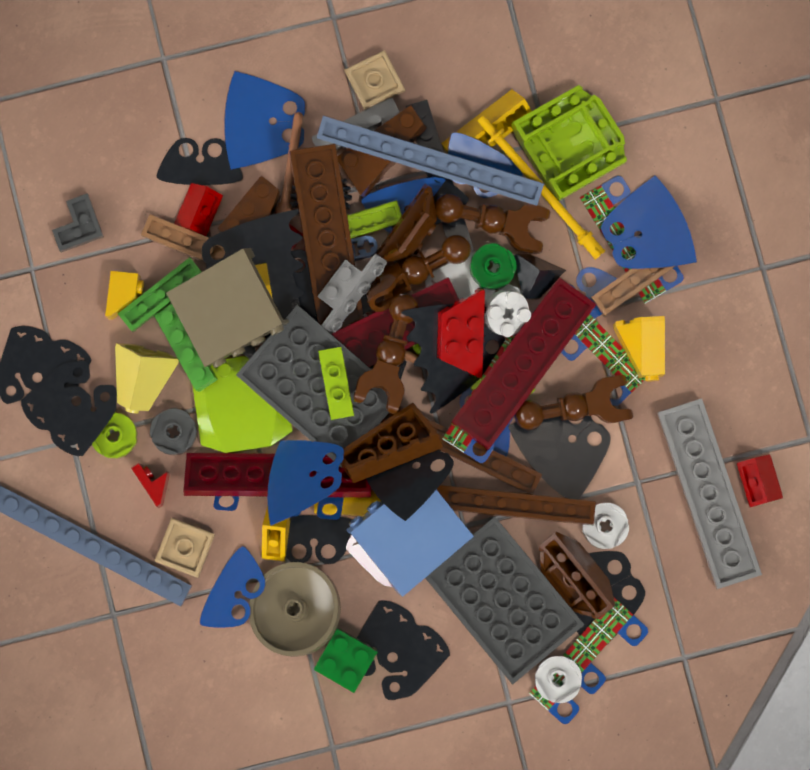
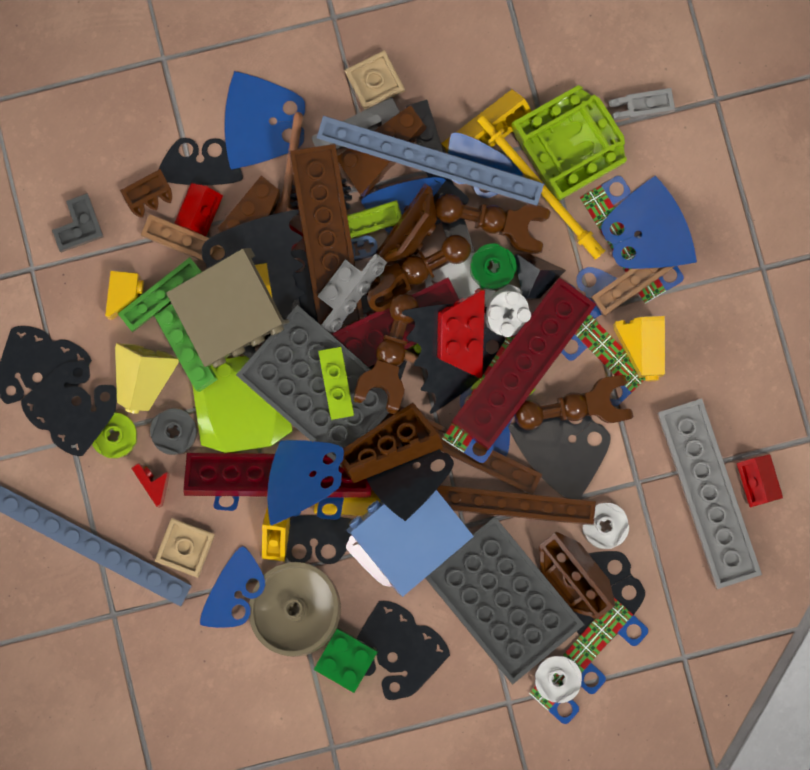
none -> reddish brown plate [120,169,172,218]
none -> light grey hinge [608,88,675,121]

